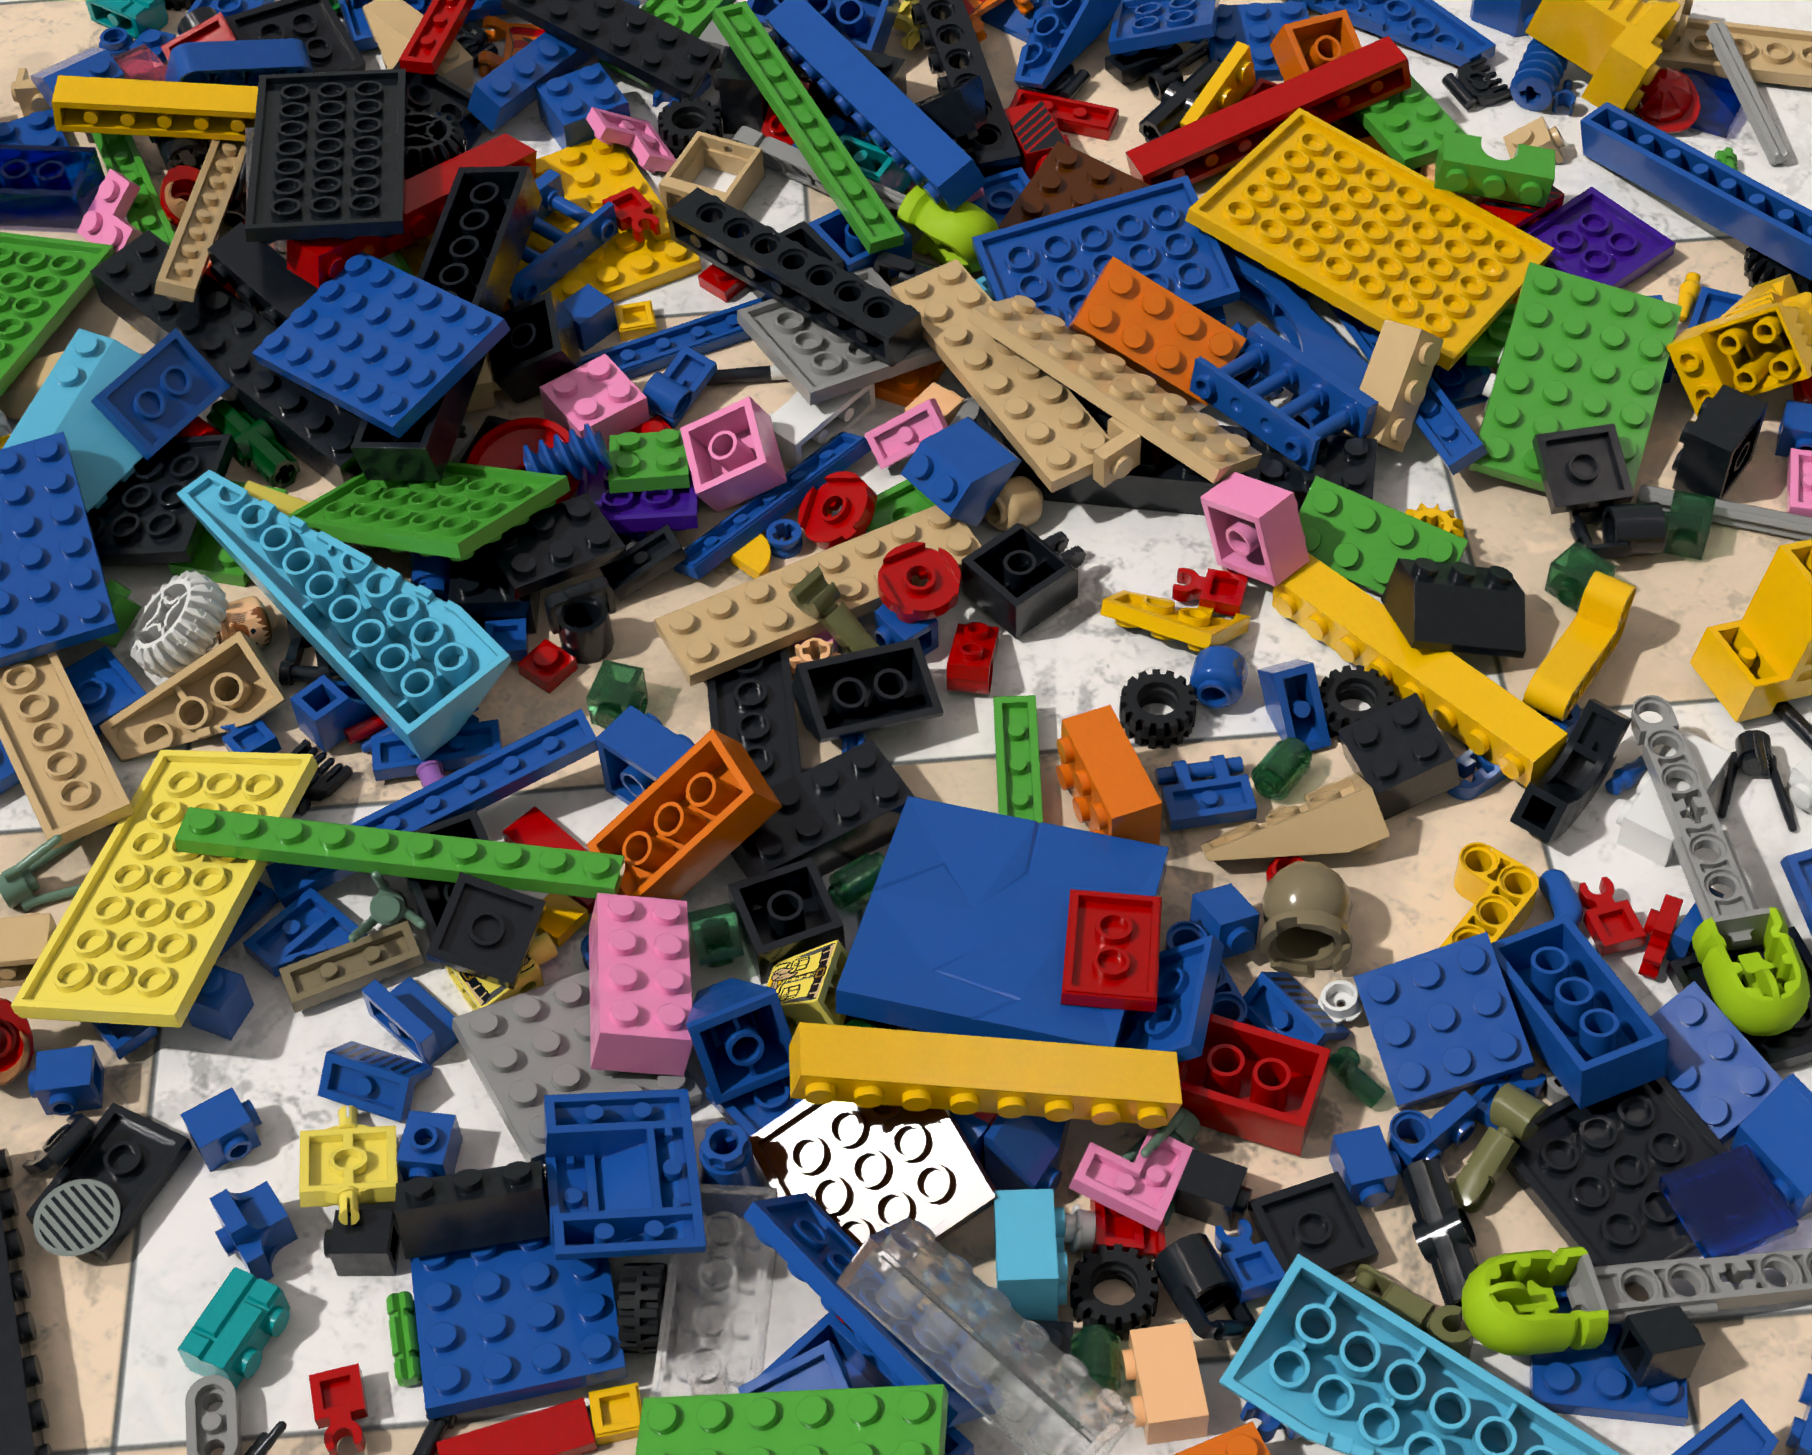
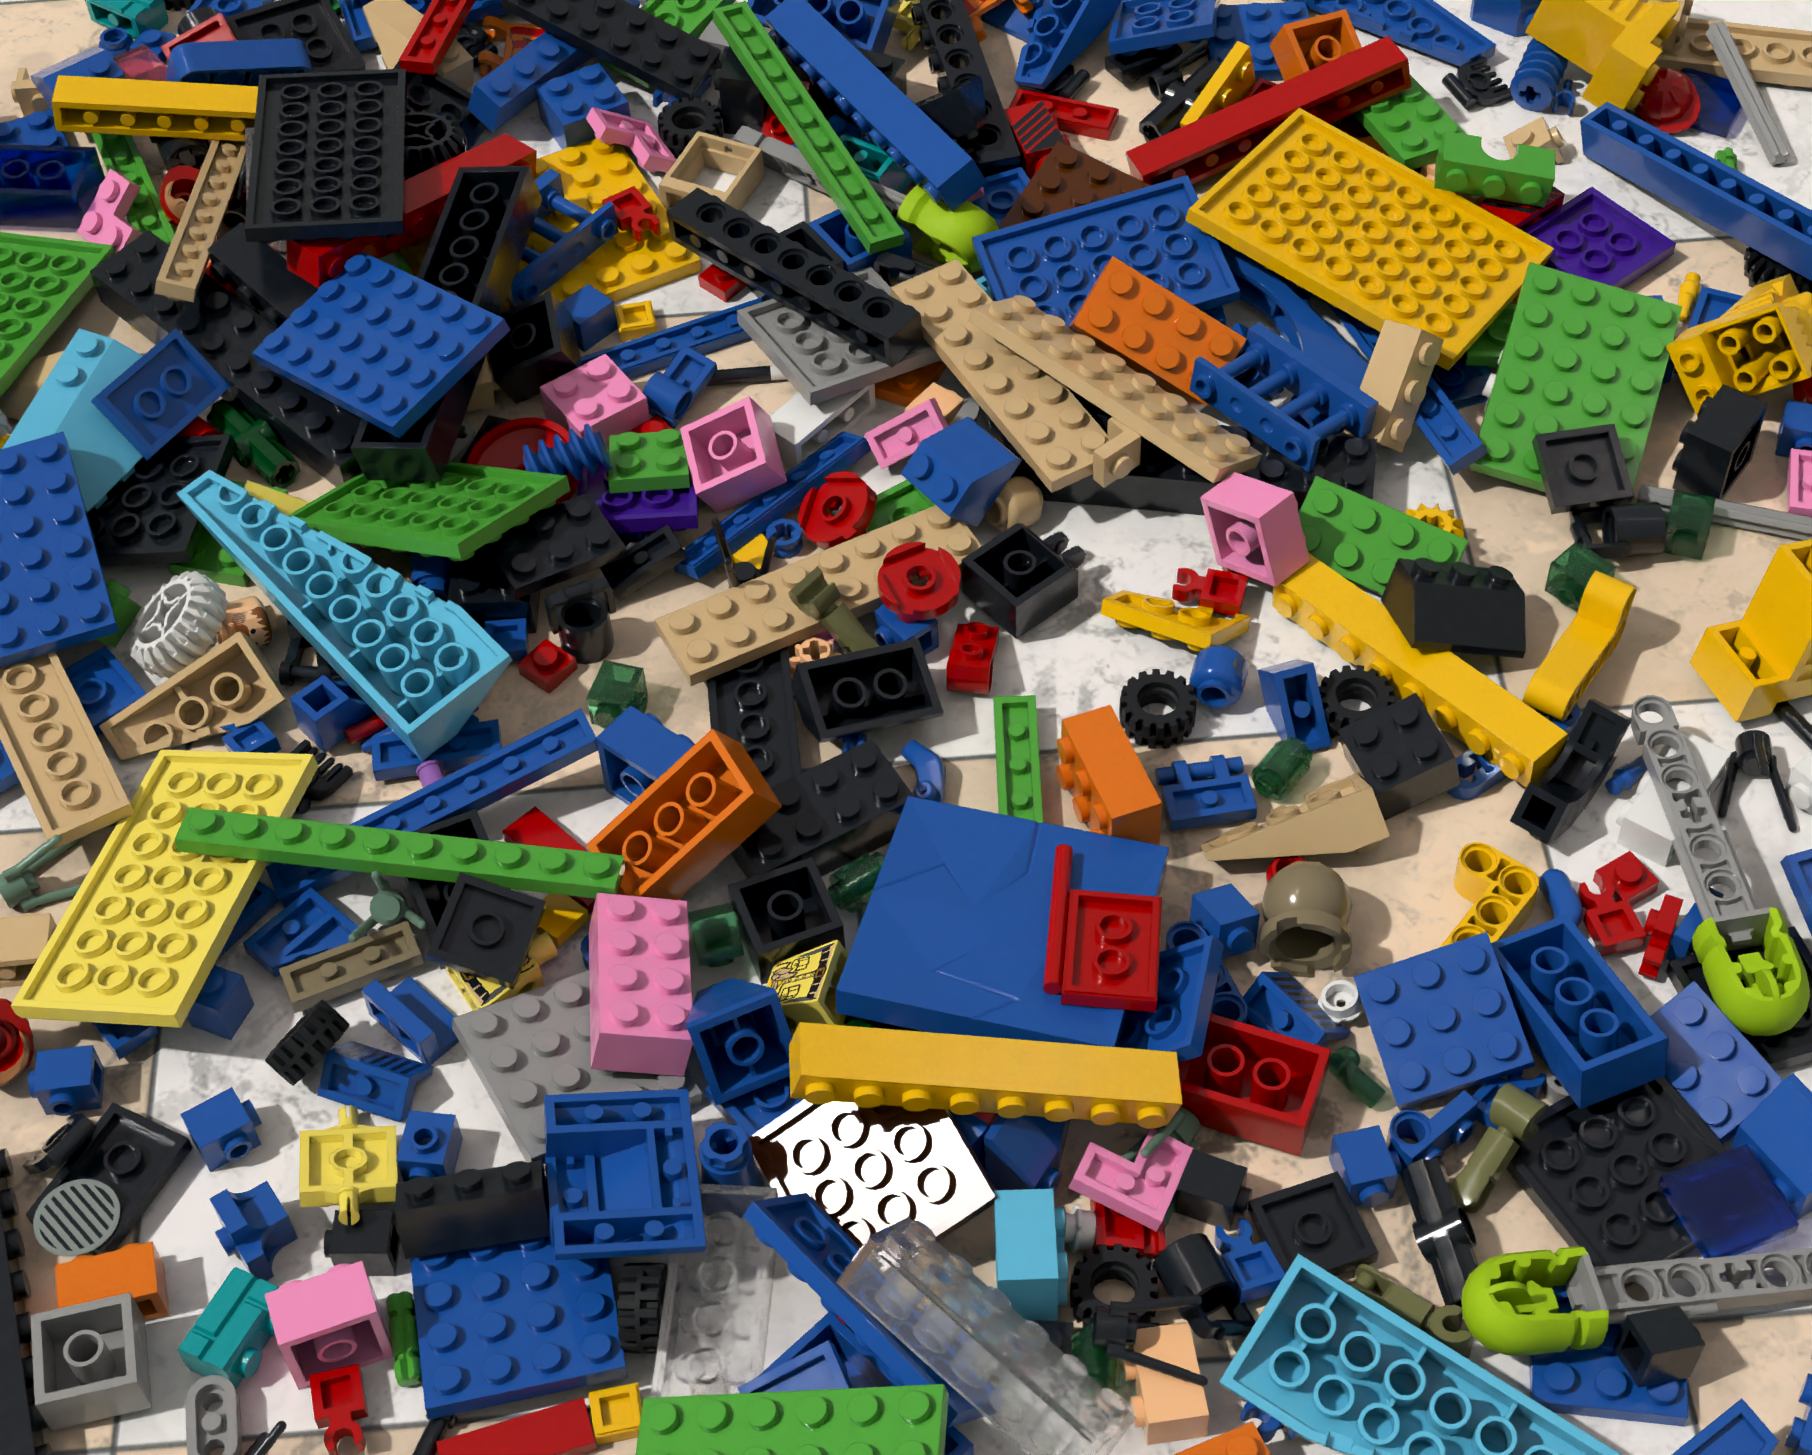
none -> light grey brick [30,1292,152,1431]
none -> orange brick [55,1241,170,1321]
none -> black tyre [265,999,350,1086]
none -> bright pink brick [265,1261,393,1390]
none -> black plant [711,518,777,589]
none -> blue arm [901,740,946,802]
none -> red bar [1043,844,1073,995]
none -> black plant [1091,1294,1208,1386]
none -> red plate [1593,851,1660,906]

